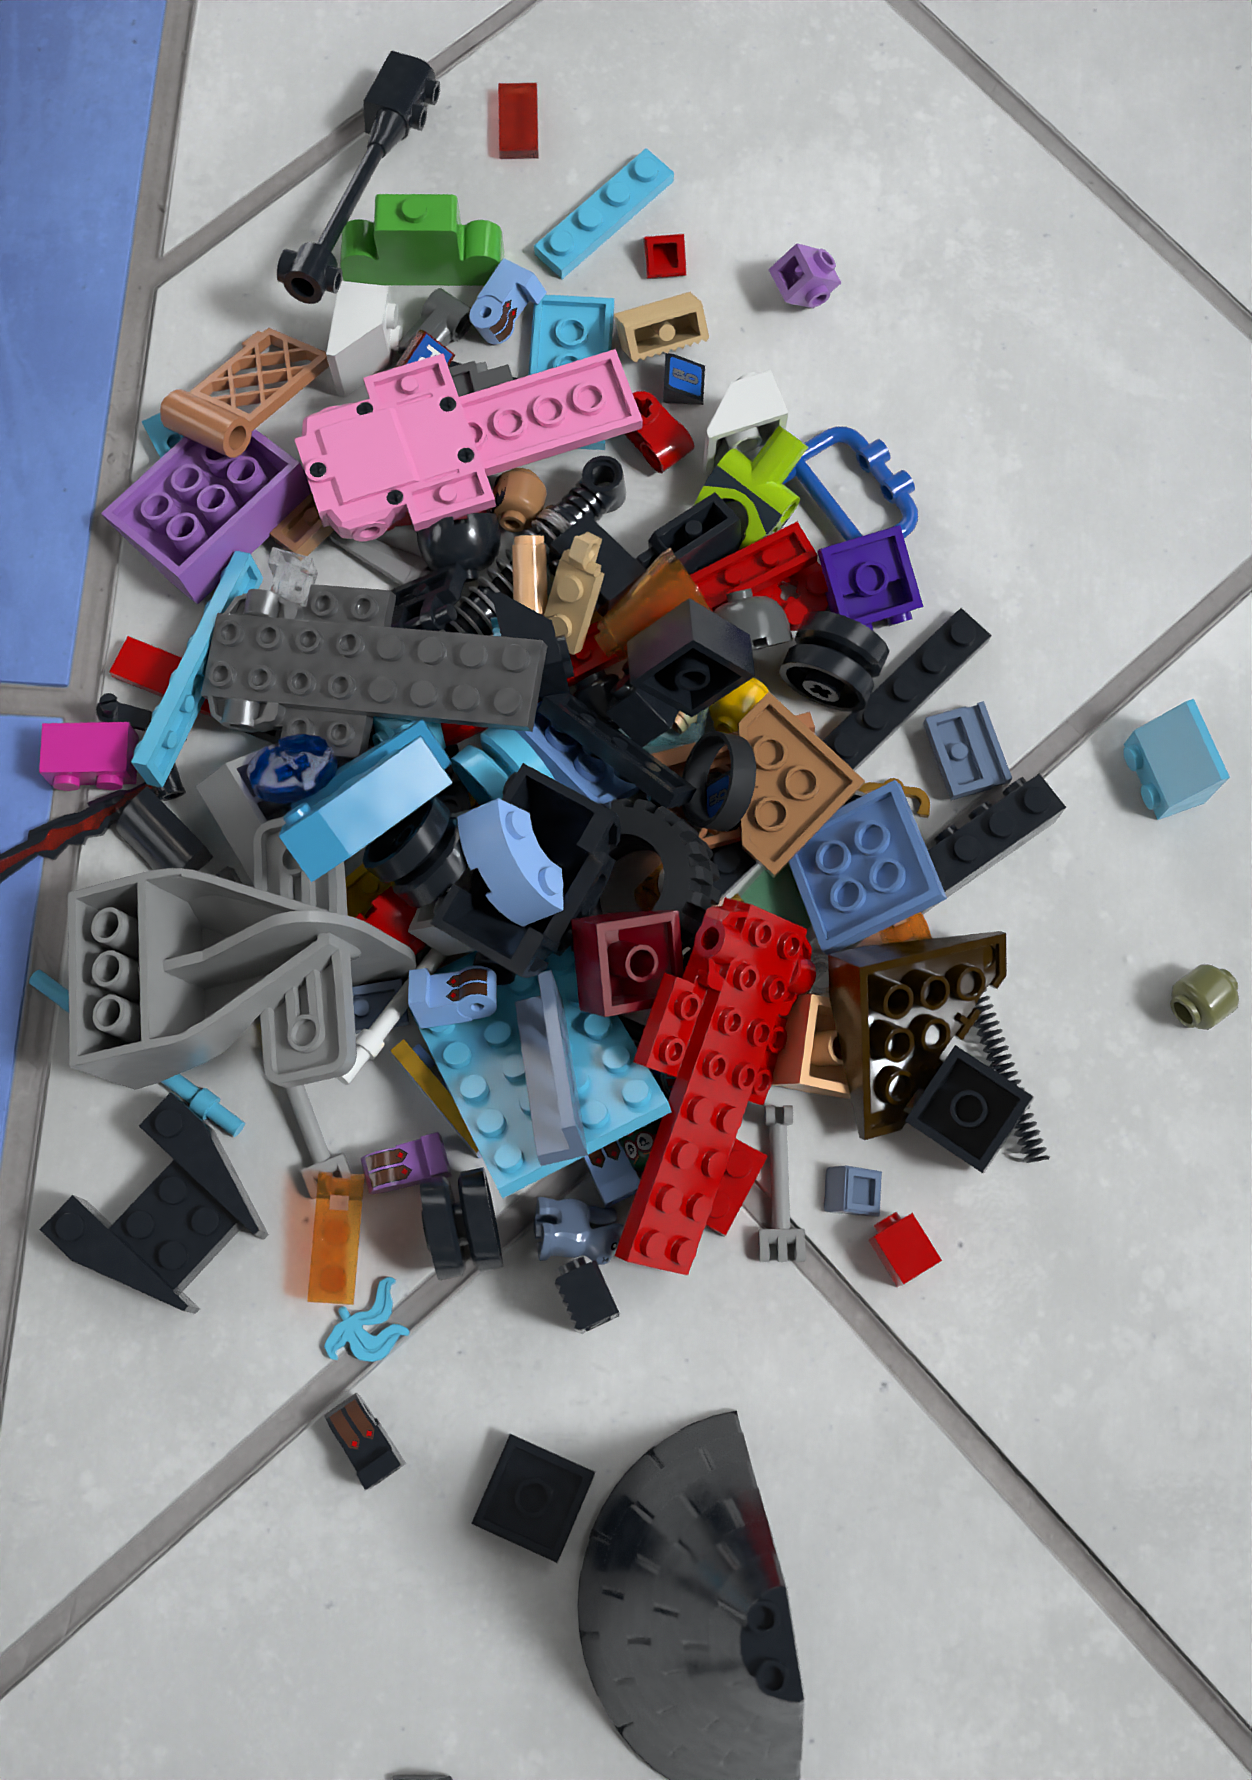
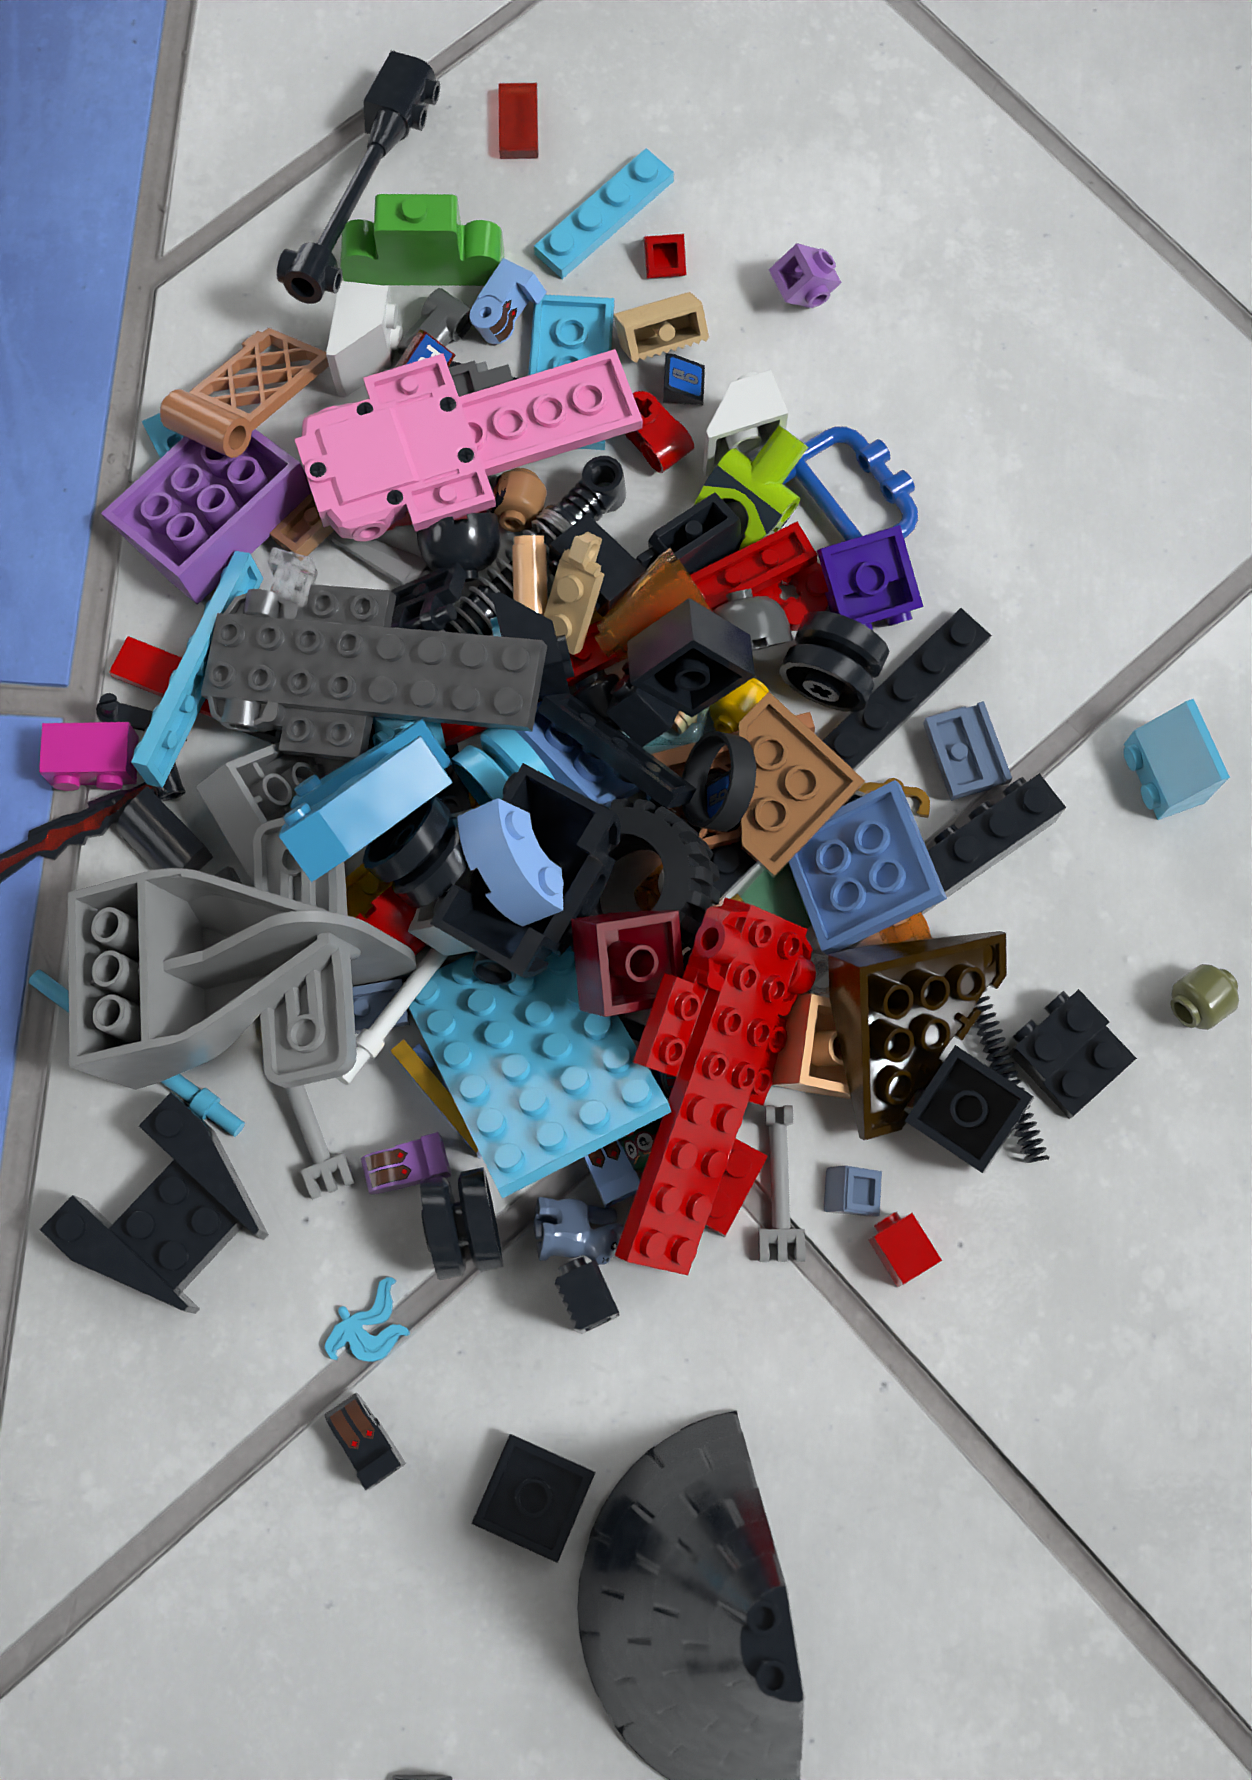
clear blue tile [247,734,338,803] -> none
clear orange plate [307,1172,365,1305] -> none
light blue leg [408,966,497,1029] -> none
sand blue fence [515,970,588,1166] -> none
none -> black plate [1008,989,1137,1119]

